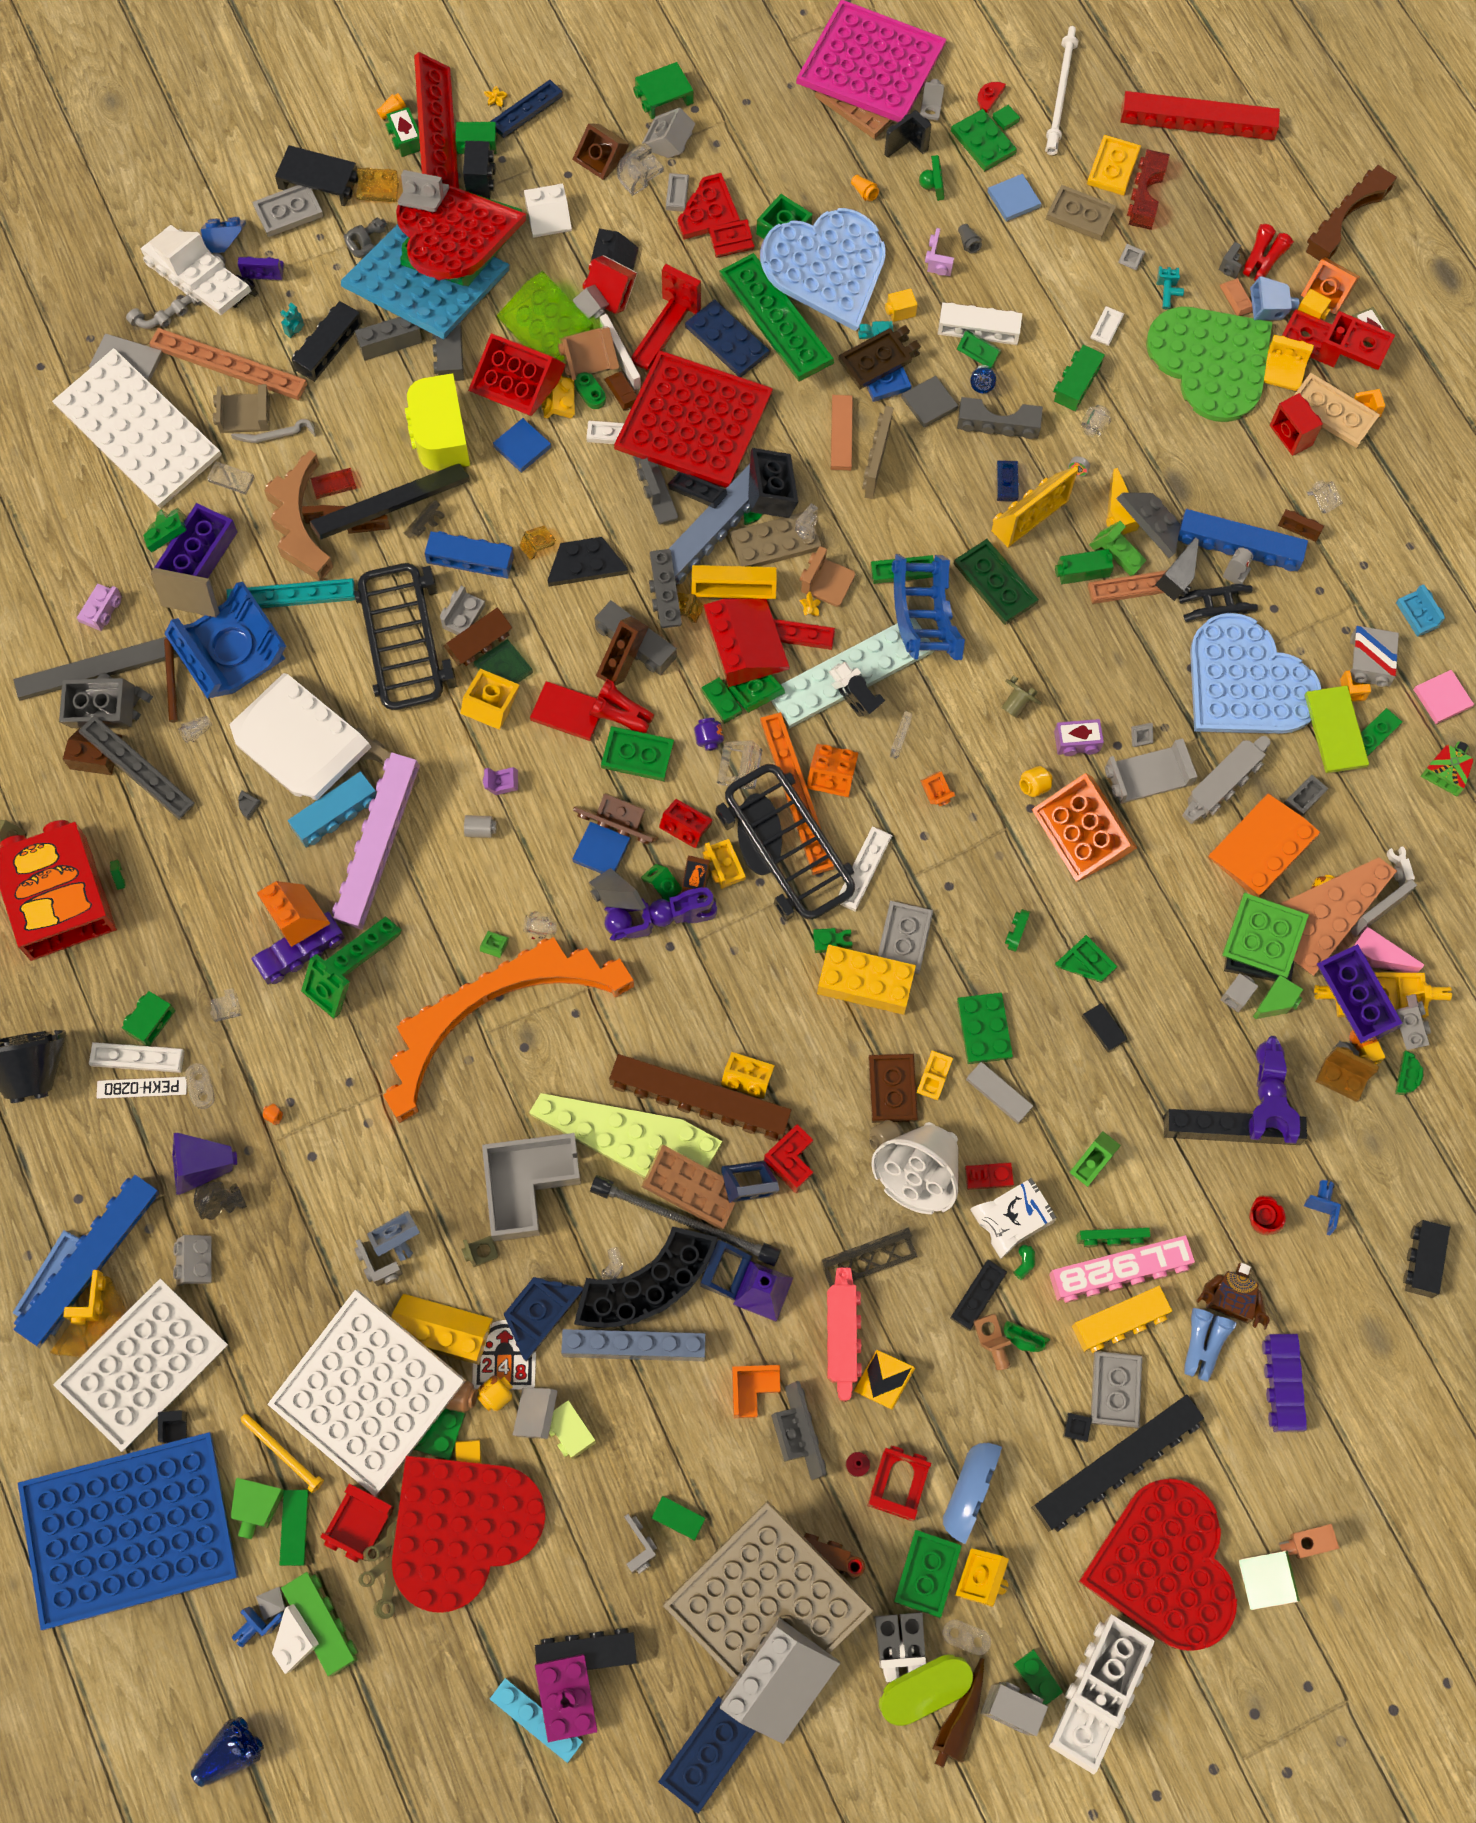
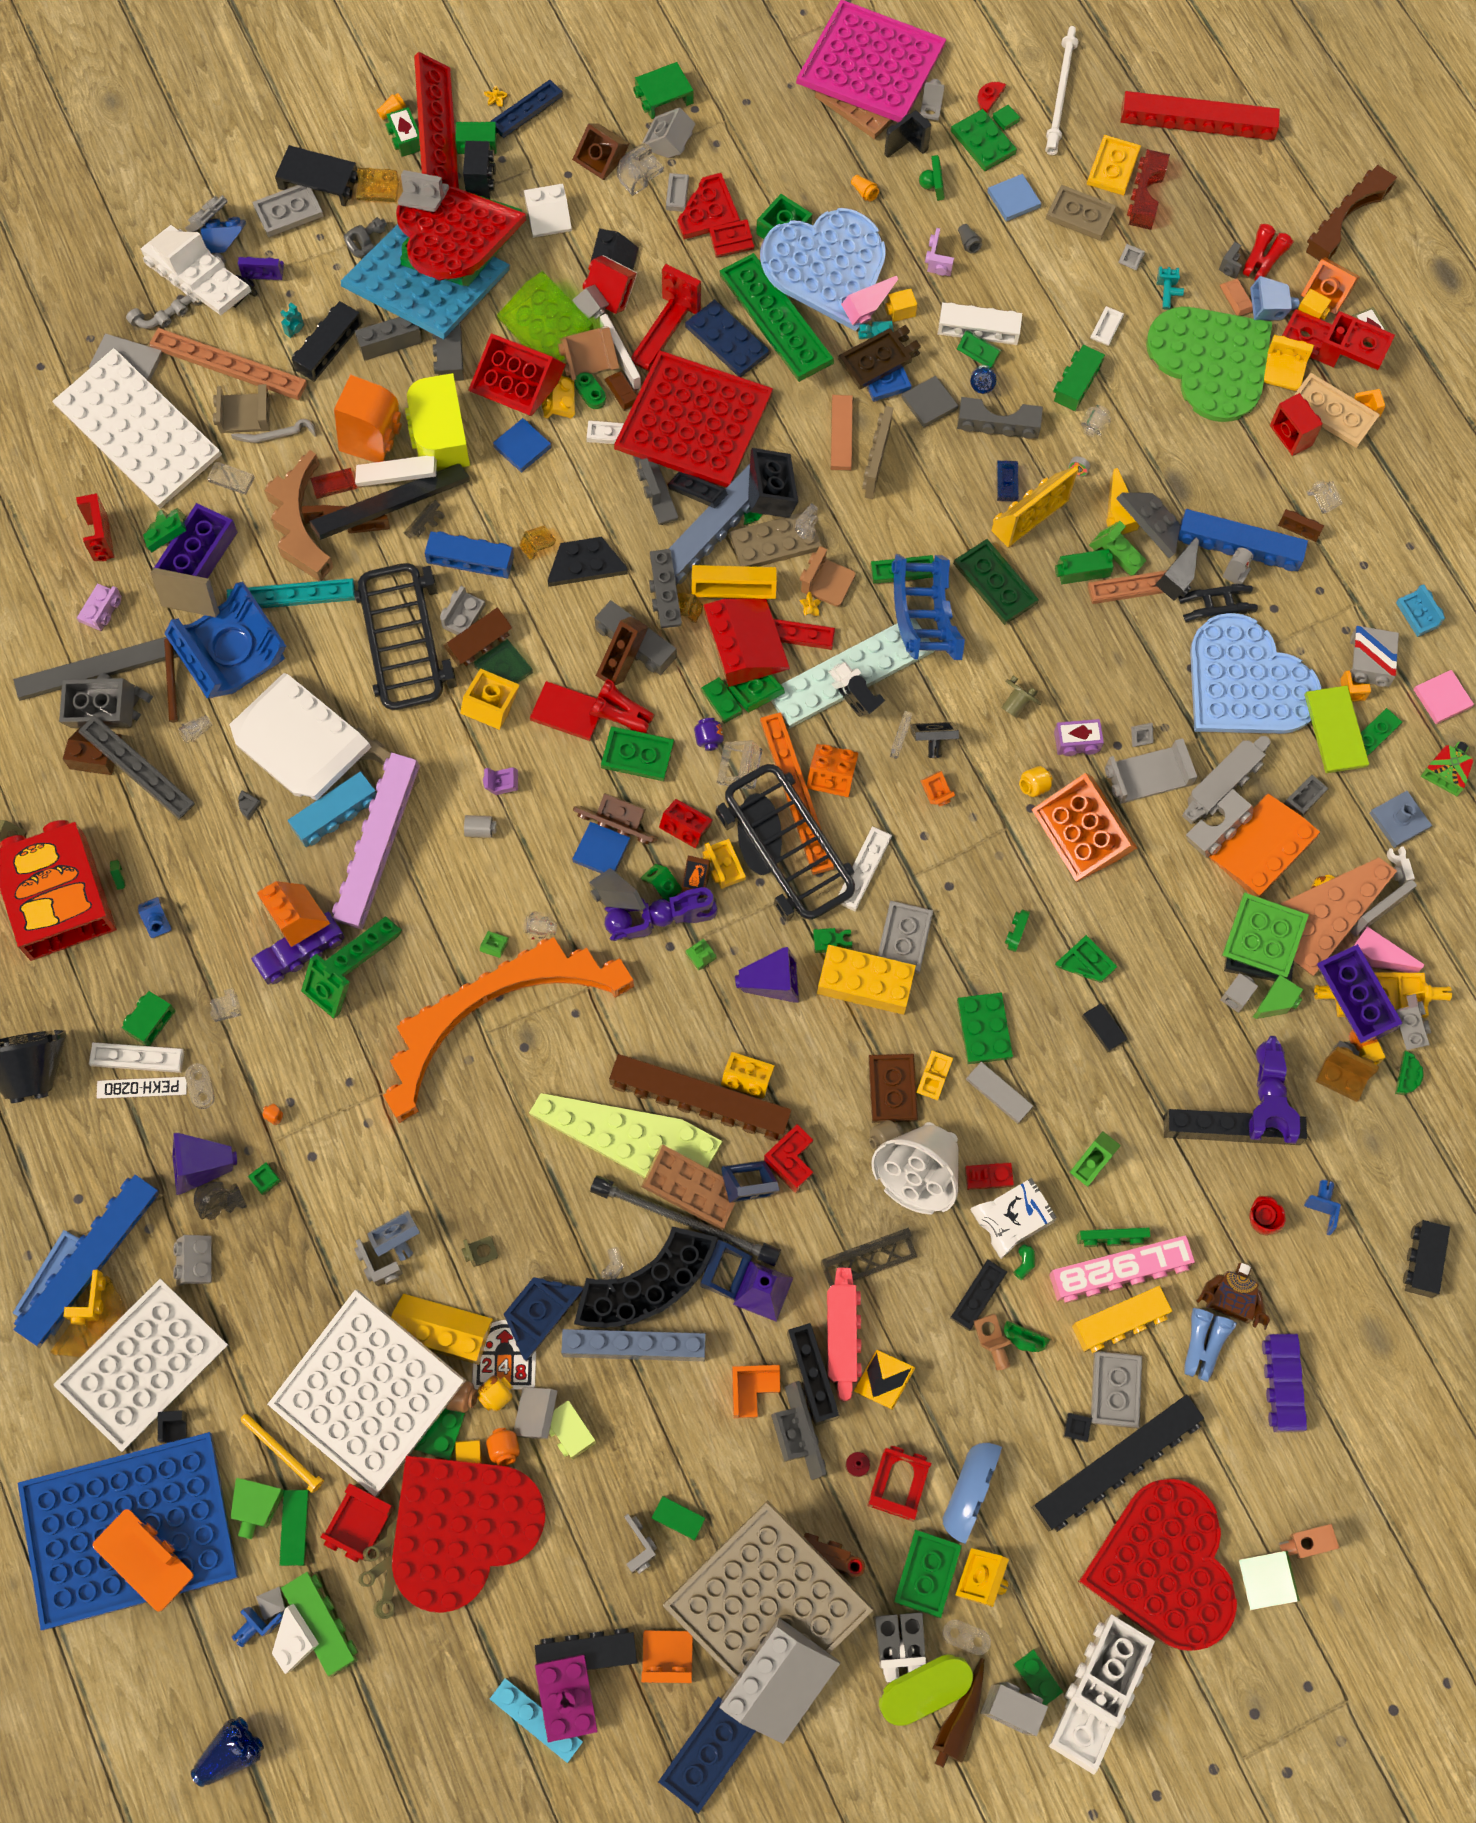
light grey piece [482,1133,581,1241] -> none
none -> red panel [76,493,115,562]
none -> orange bracket [93,1509,194,1612]
none -> blue bracket [138,897,171,938]
none -> light grey plate [185,195,228,232]
none -> green tile [247,1162,281,1195]
none -> orange brick [334,374,402,463]
none -> white tile [355,456,437,487]
none -> orange head [486,1428,520,1466]
none -> orange bracket [641,1630,693,1683]
none -> bright green tile [685,939,717,971]
none -> dark purple slope [735,947,799,1003]
none -> black brick [787,1323,840,1426]
none -> bright pink slope [841,276,898,325]
none -> tile [910,722,959,758]
none -> light grey arch [1186,789,1253,858]
none -> sand blue tile [1369,791,1432,848]

